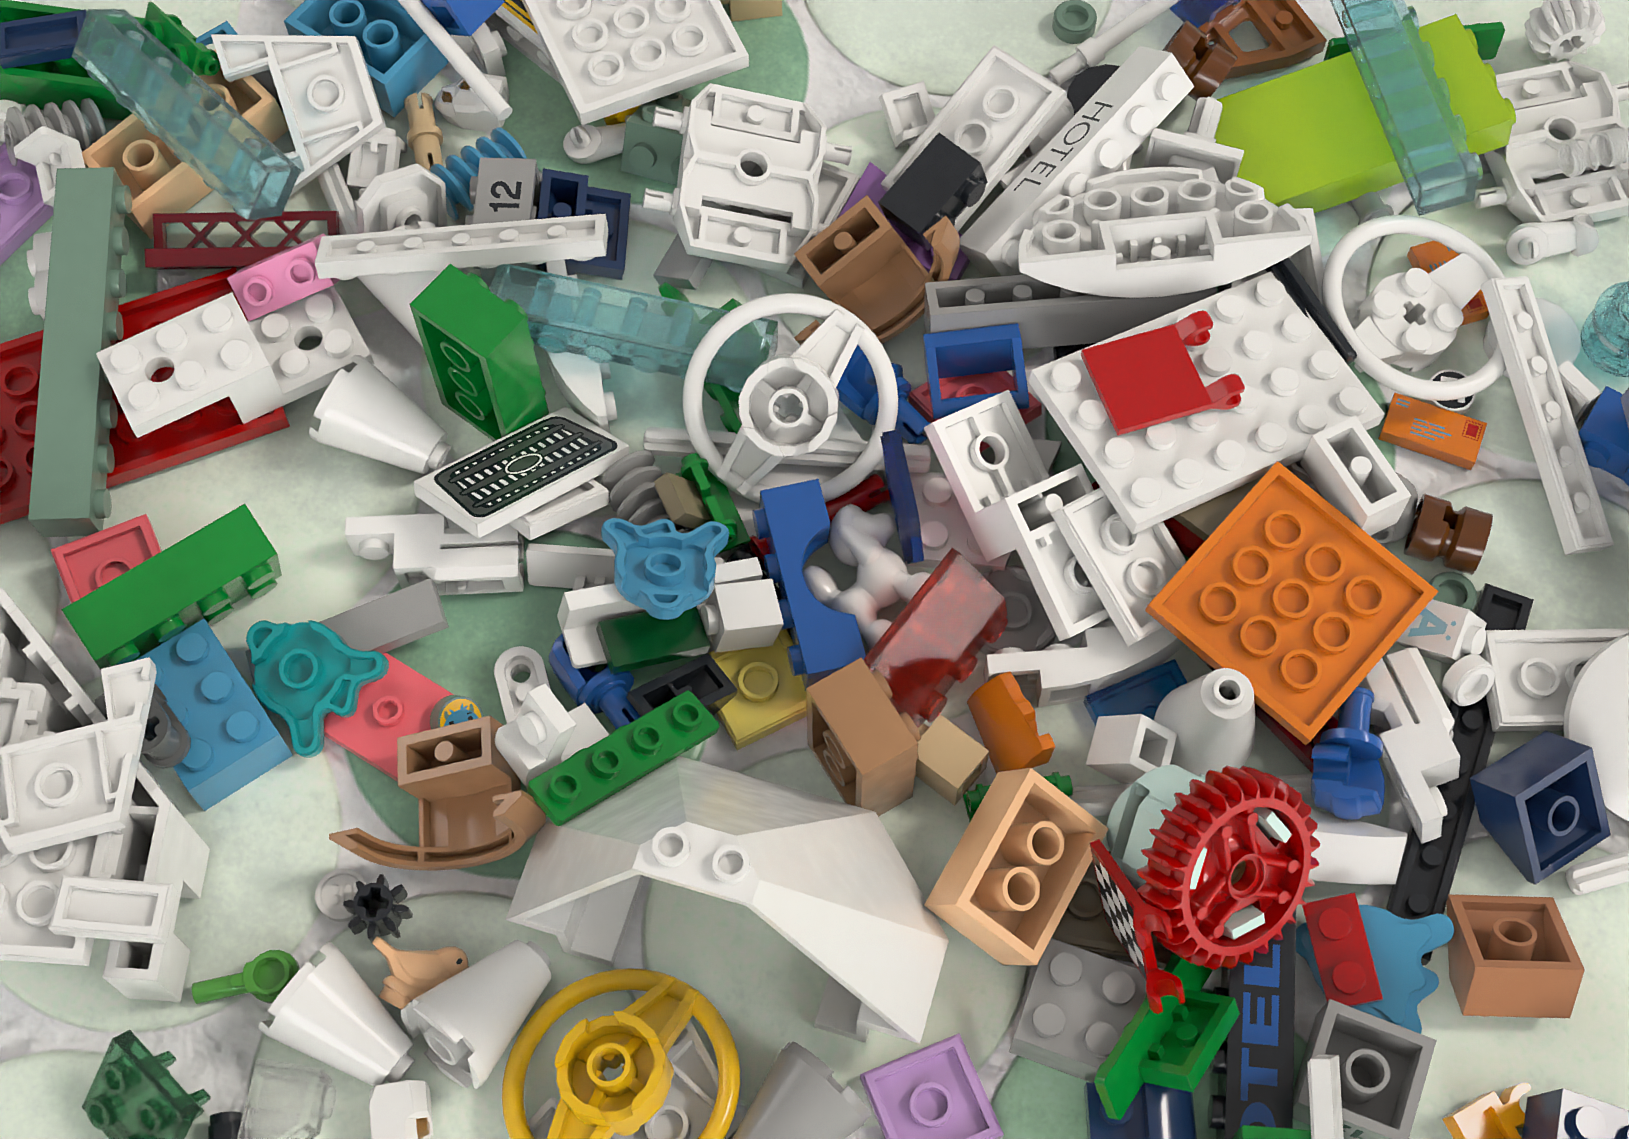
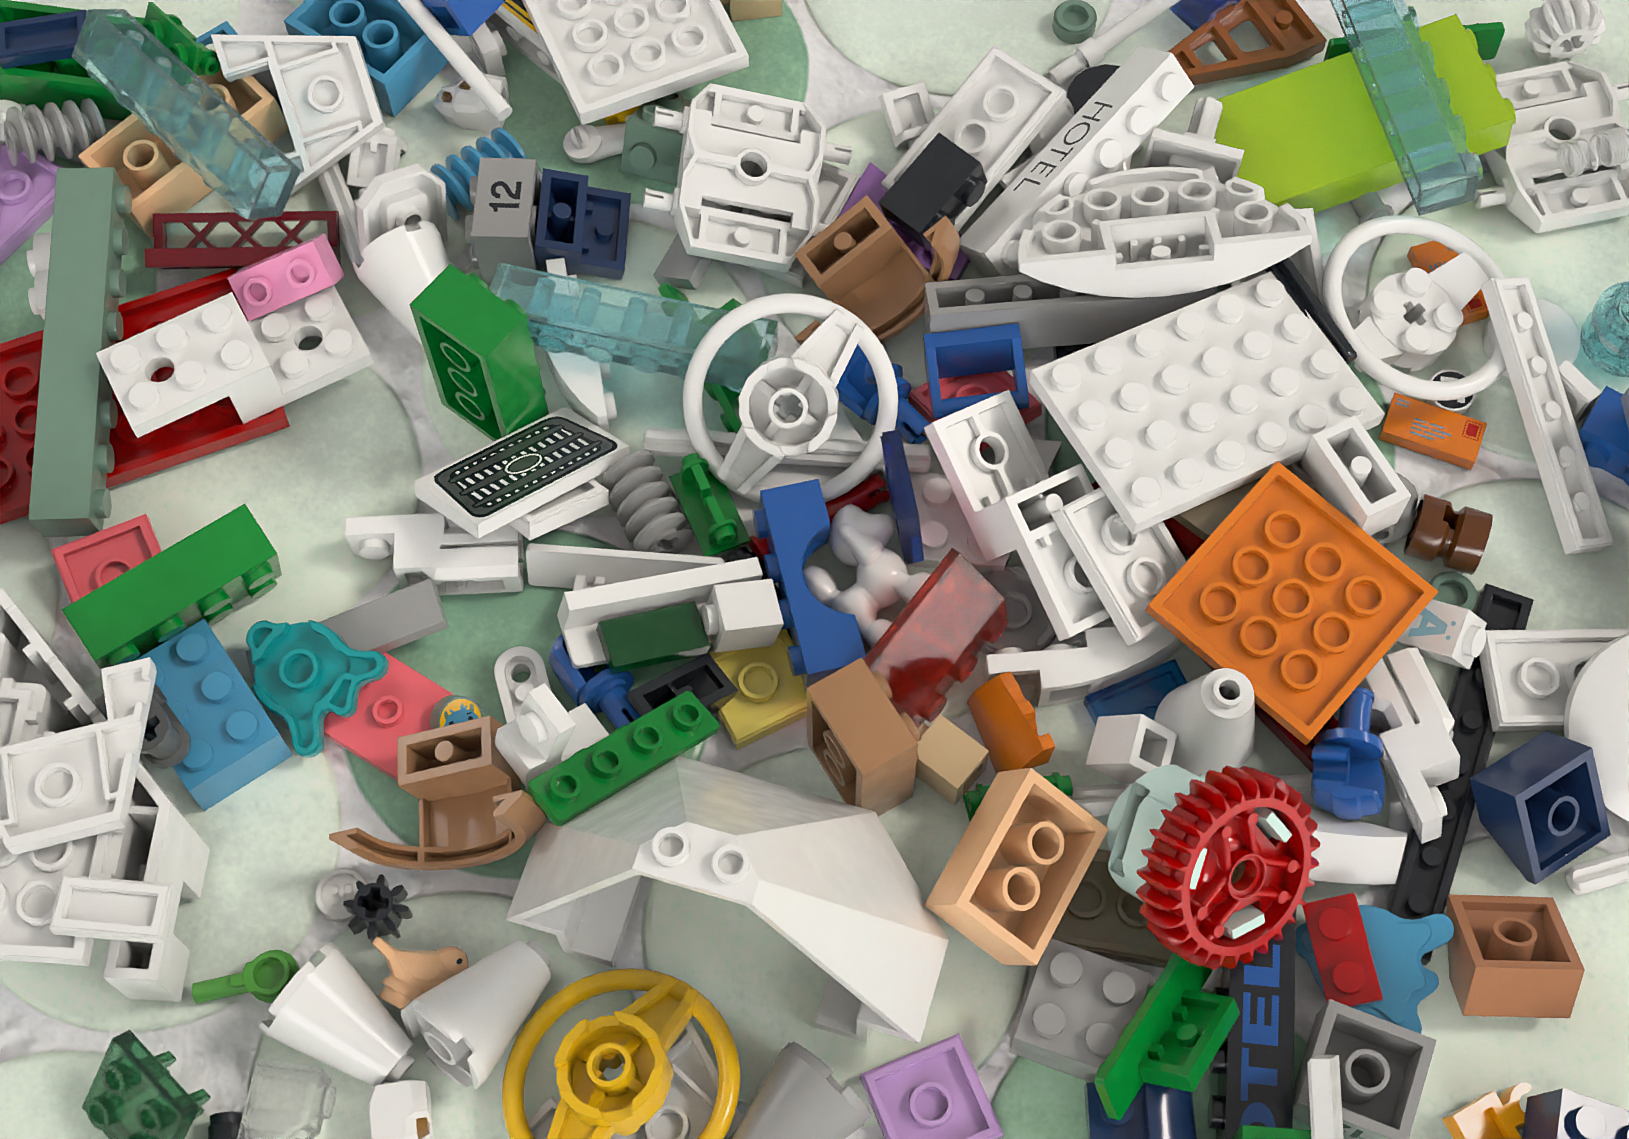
white bracket [13,126,85,207] -> none
white cone [309,355,451,474] -> none
white plate [315,214,608,280] -> none
tan pin [404,93,444,171] -> none
dark azure tile [601,518,729,620] -> none
dark tan tile [654,472,712,529] -> none
red flag [1081,310,1245,436] -> none
red flag [1089,839,1186,1014] -> none
reddish brown wheel [1162,20,1238,101] -> none
white tile [1442,654,1495,706] -> none
white piece [1505,213,1599,265] -> none

